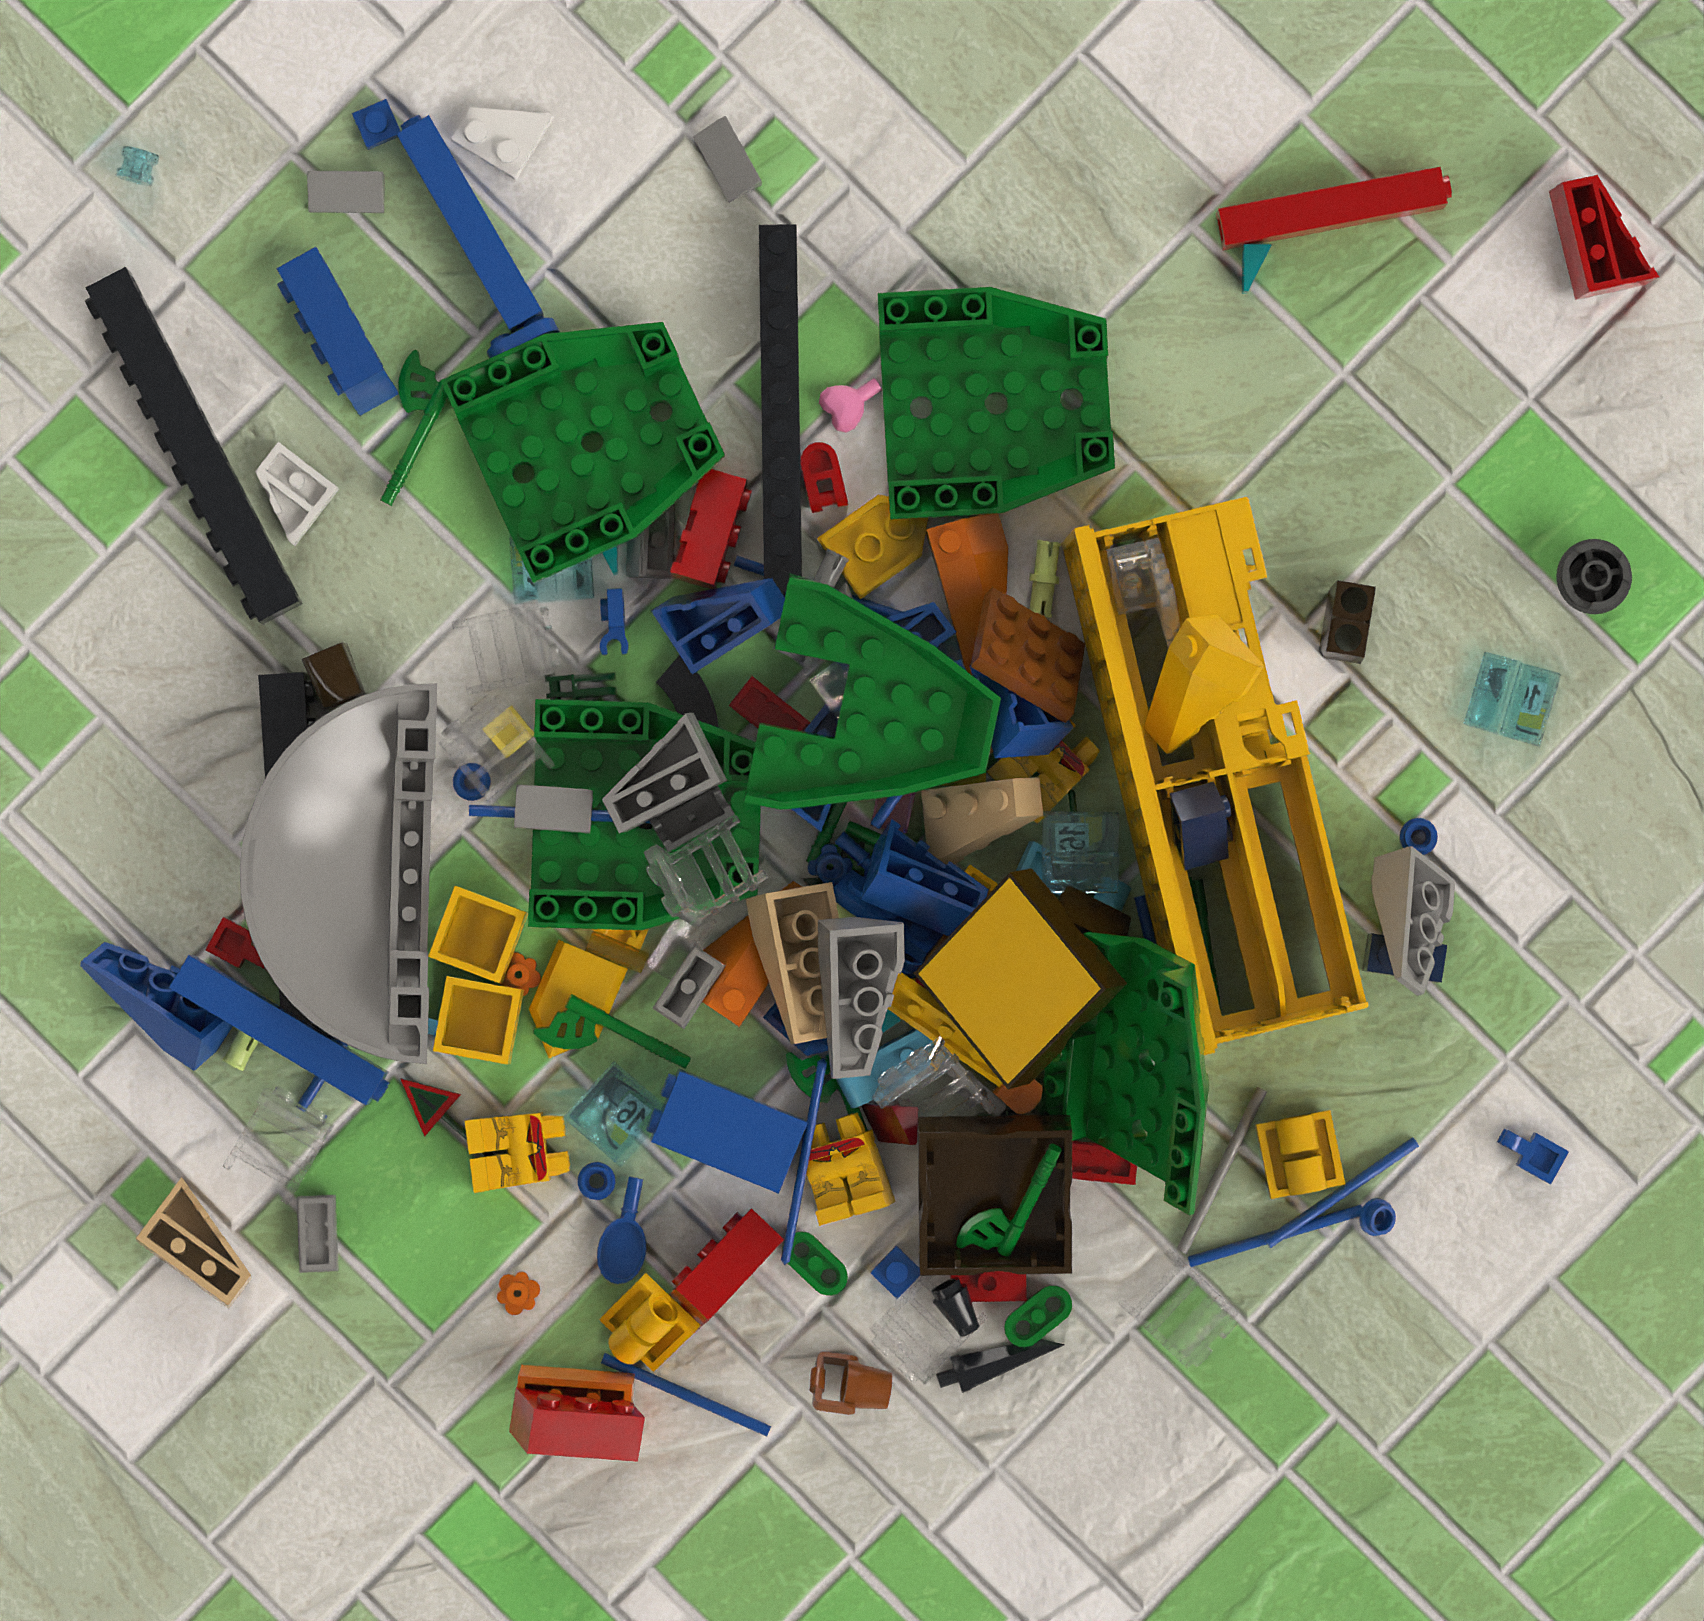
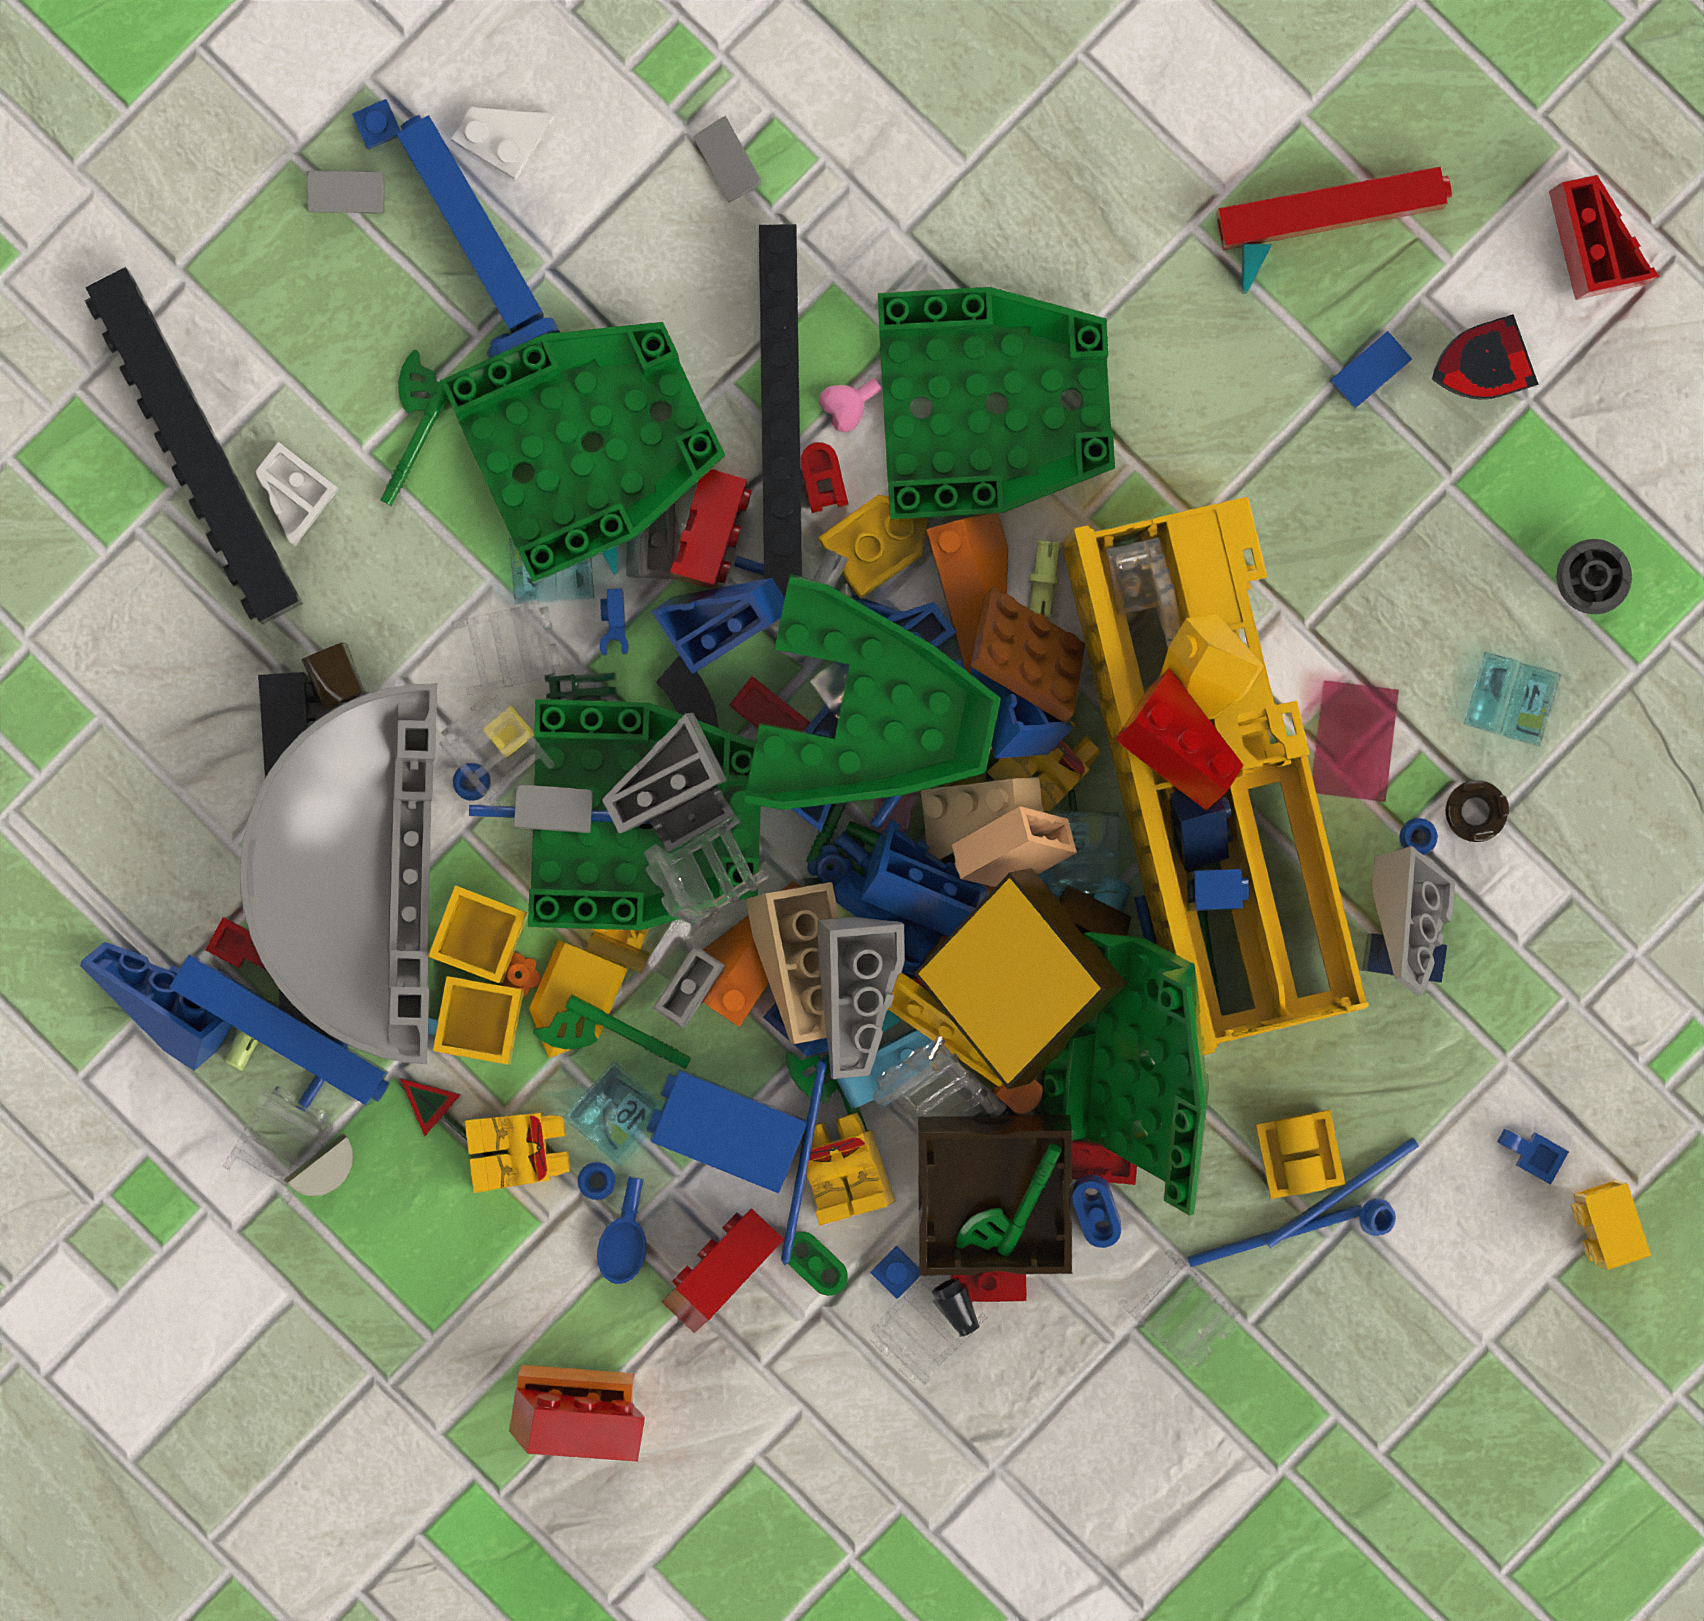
clear light blue wheel [115,146,160,186] -> none
tan wedge [136,1177,252,1309] -> none
blue wedge [276,247,399,416] -> none
light grey plate [297,1195,339,1273] -> none
orange plant [497,1272,540,1315] -> none
yellow plate [599,1273,701,1372] -> none
blue axle [601,1353,771,1437] -> none
dark orange piece [809,1352,892,1415] -> none
dark red slope [862,1104,918,1145] -> none
black bar [936,1339,1065,1393] -> none
green plate [1004,1285,1072,1347] -> none
light grey axle [1177,1087,1267,1254] -> none
dark brown piece [1319,580,1376,664] -> none
none -> tile [283,1133,353,1196]
none -> light nougat brick [952,806,1077,887]
none -> blue plate [1072,1175,1121,1248]
none -> red wedge [1115,668,1244,811]
none -> blue brick [1186,869,1249,912]
none -> clear pink tile [1312,680,1399,802]
none -> blue tile [1330,331,1412,409]
none -> shield [1432,314,1539,400]
none -> dark brown piece [1445,780,1509,842]
none -> yellow piece [1571,1180,1651,1270]

